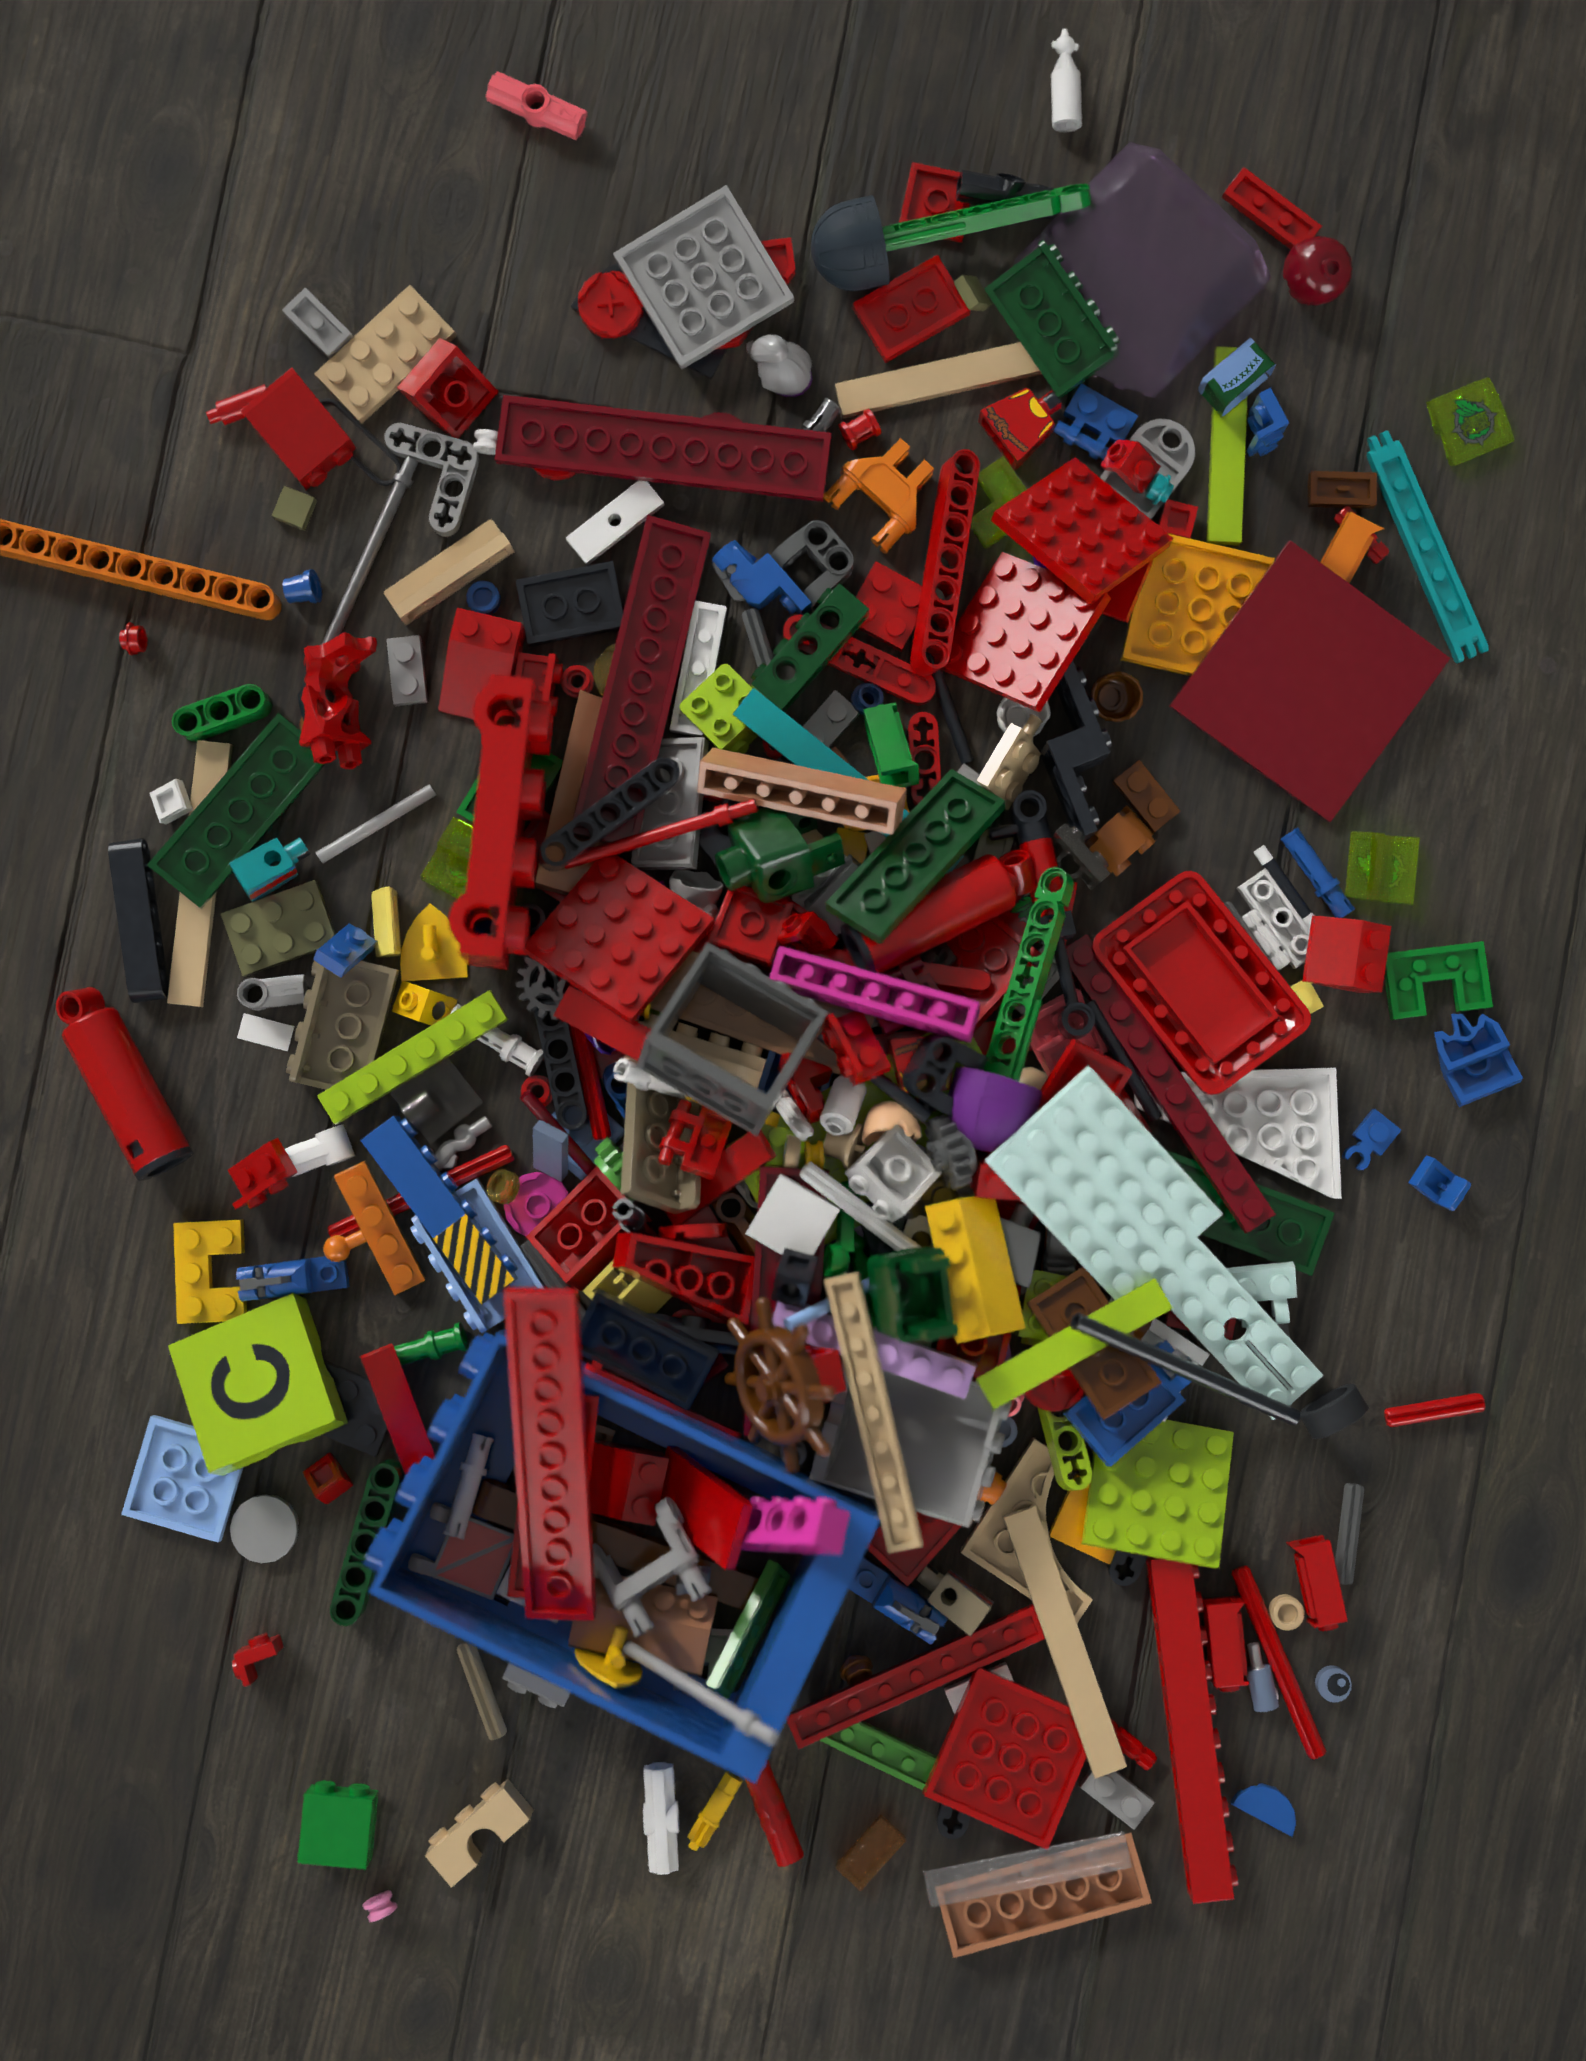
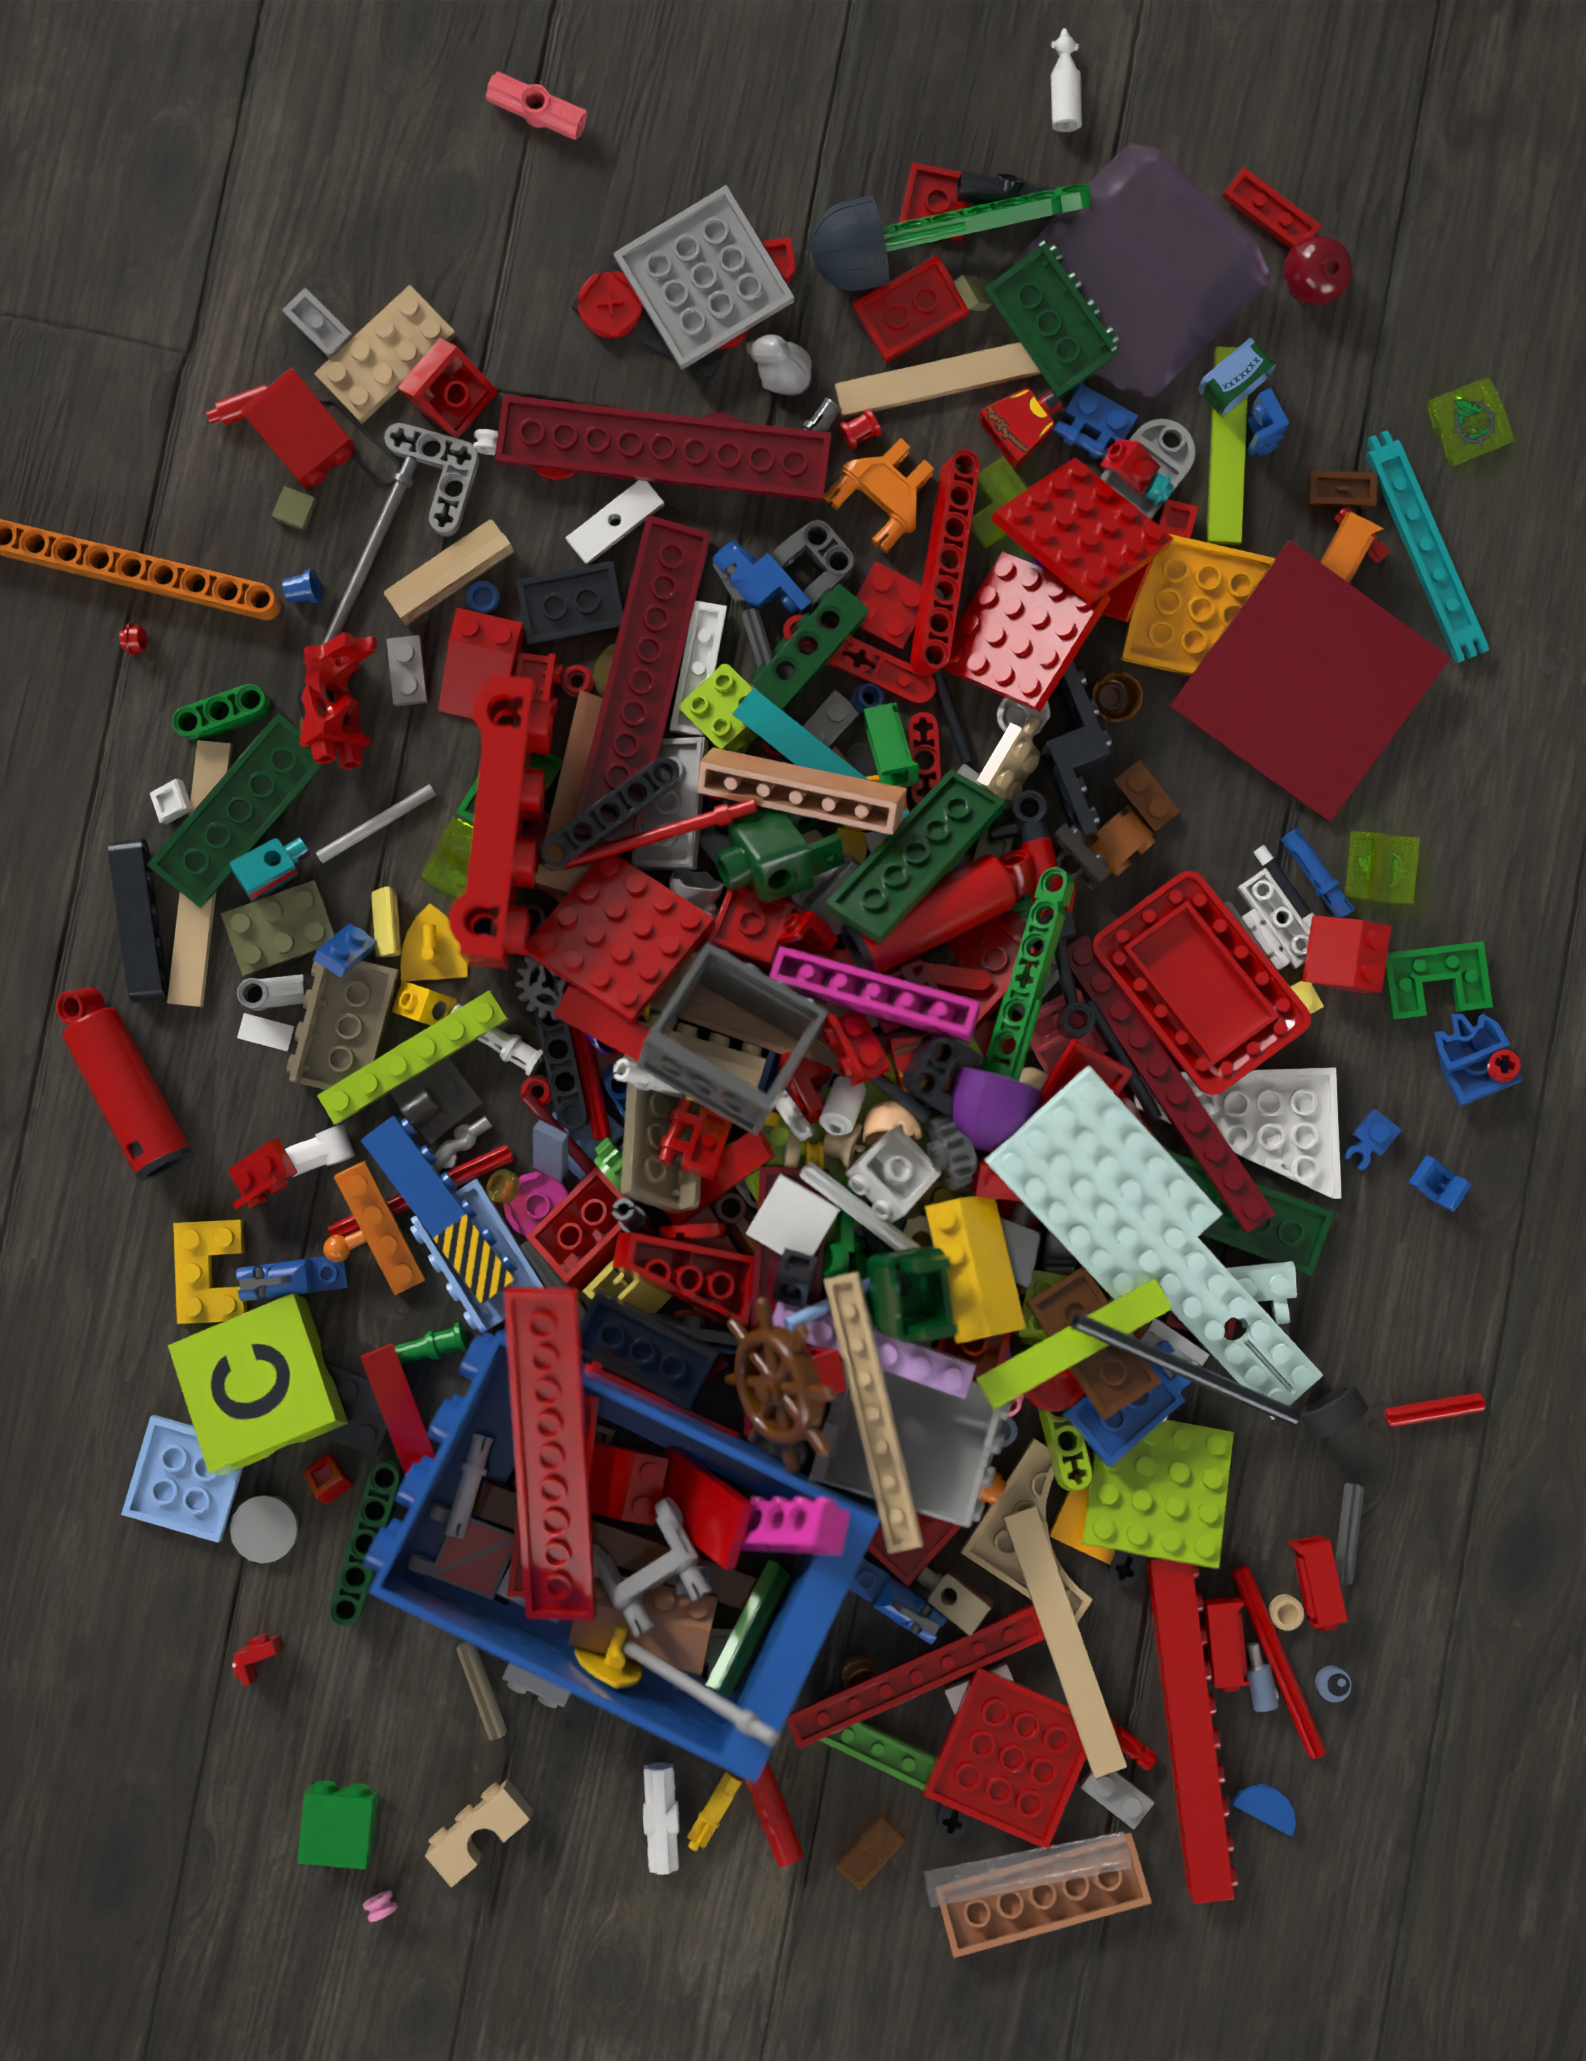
none -> red bush [1487,1050,1521,1083]

